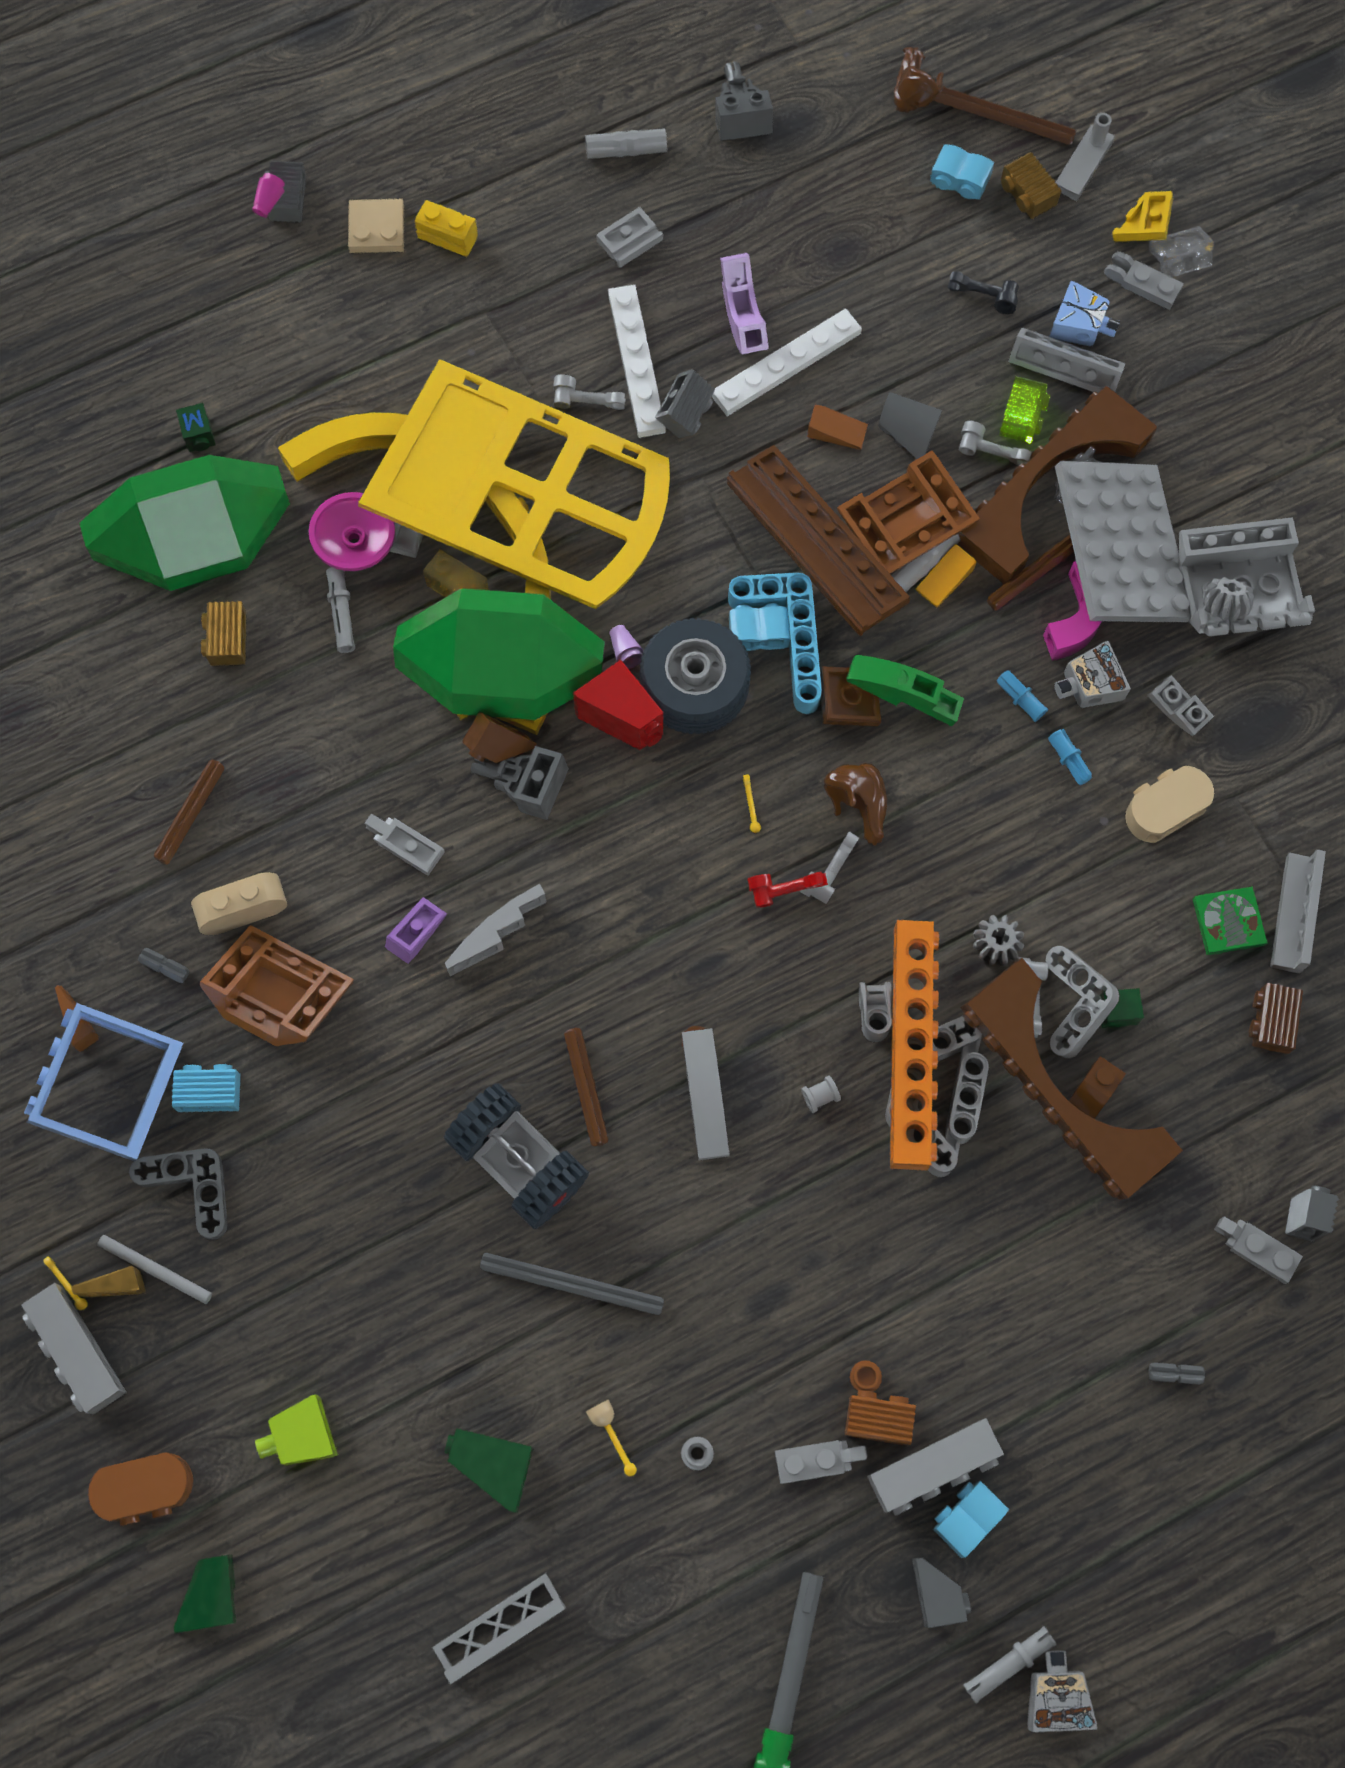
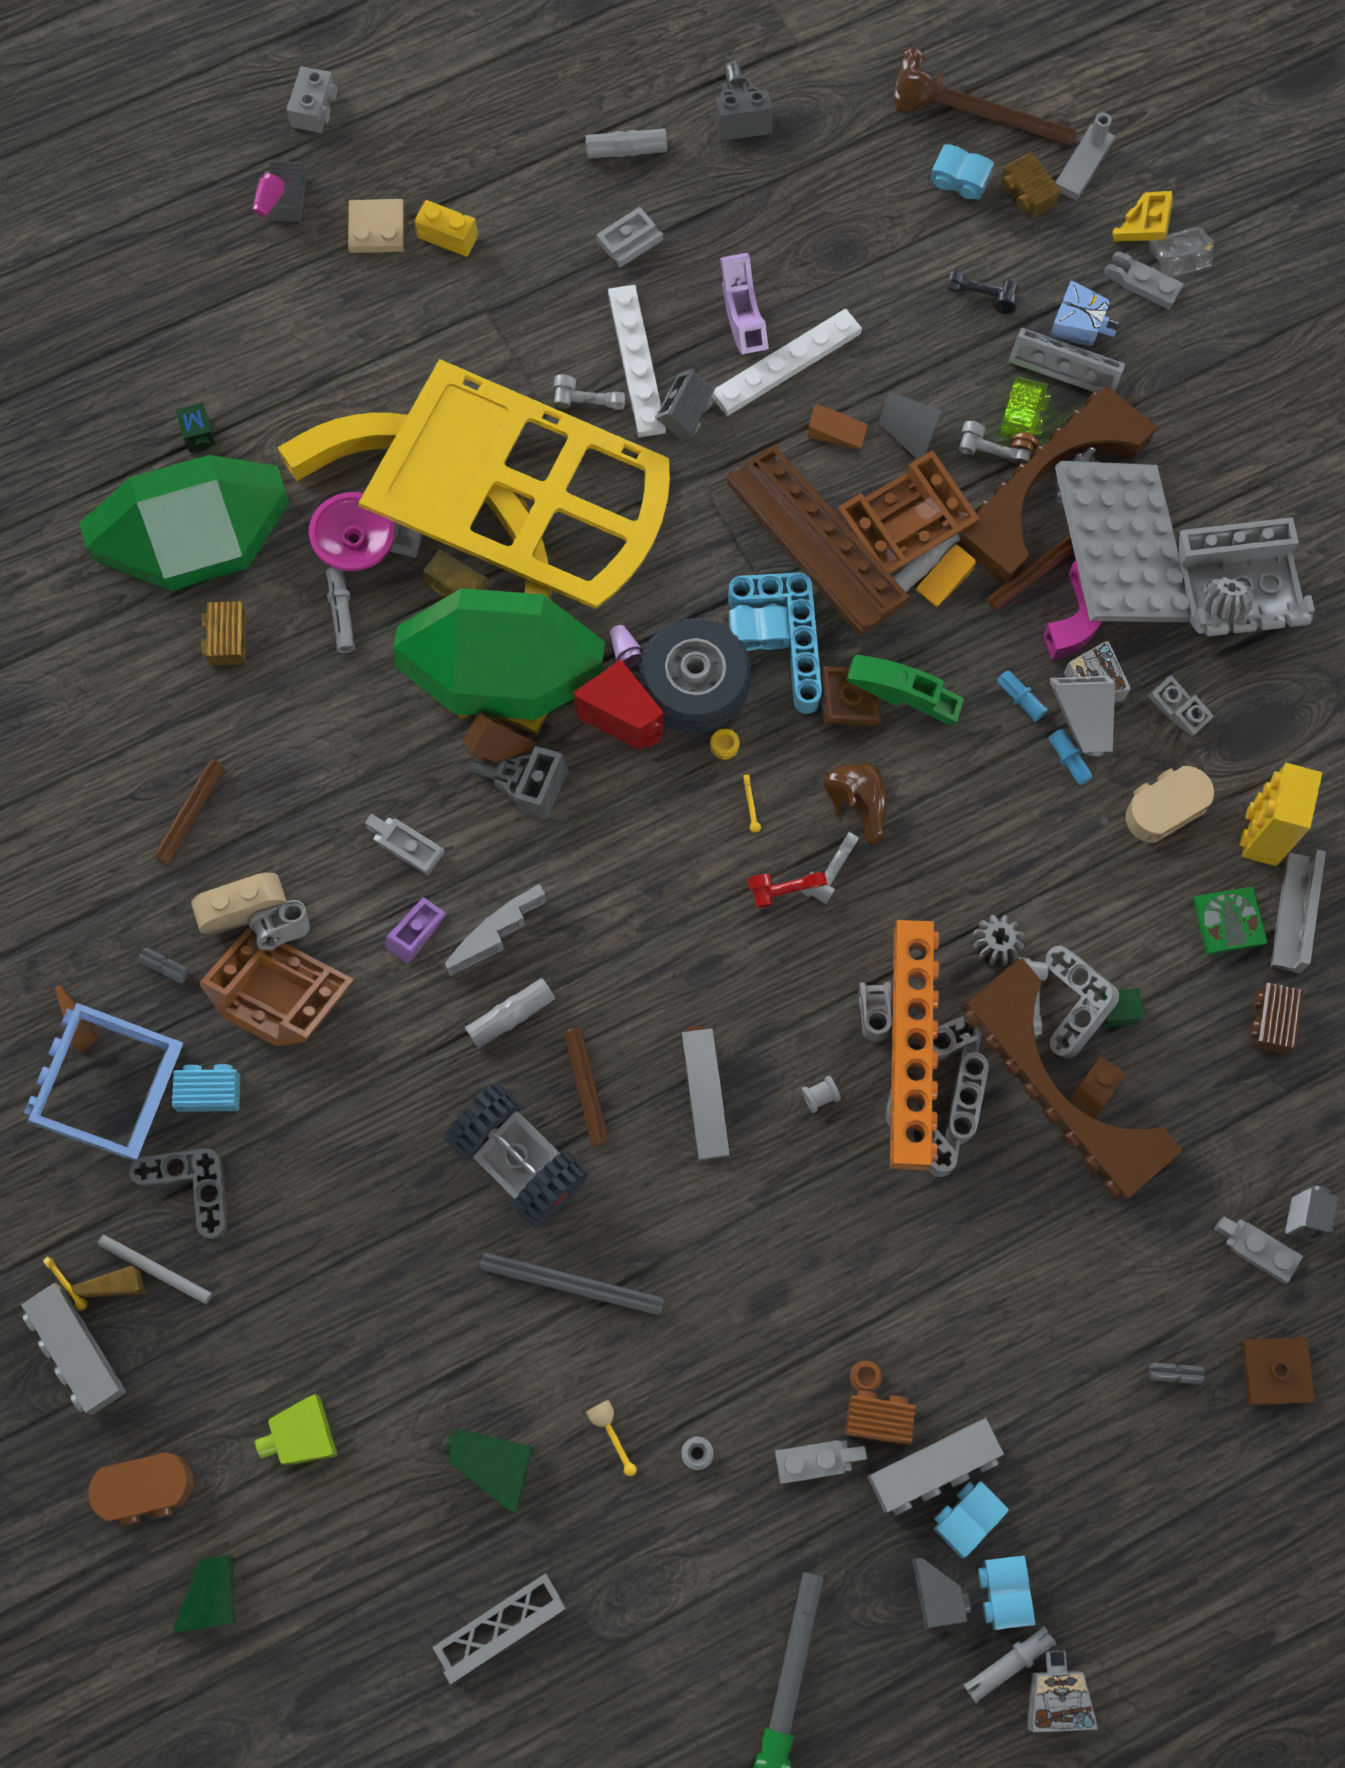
none -> light grey piece [248,900,310,950]
none -> light grey brick [287,66,337,133]
none -> light grey axle [465,978,555,1049]
none -> yellow tile [710,729,740,759]
none -> medium azure brick [978,1556,1035,1629]
none -> dark orange plate [1011,432,1039,455]
none -> light grey slope [1050,676,1115,756]
none -> yellow brick [1240,763,1322,866]
none -> reddish brown plate [1242,1337,1315,1405]

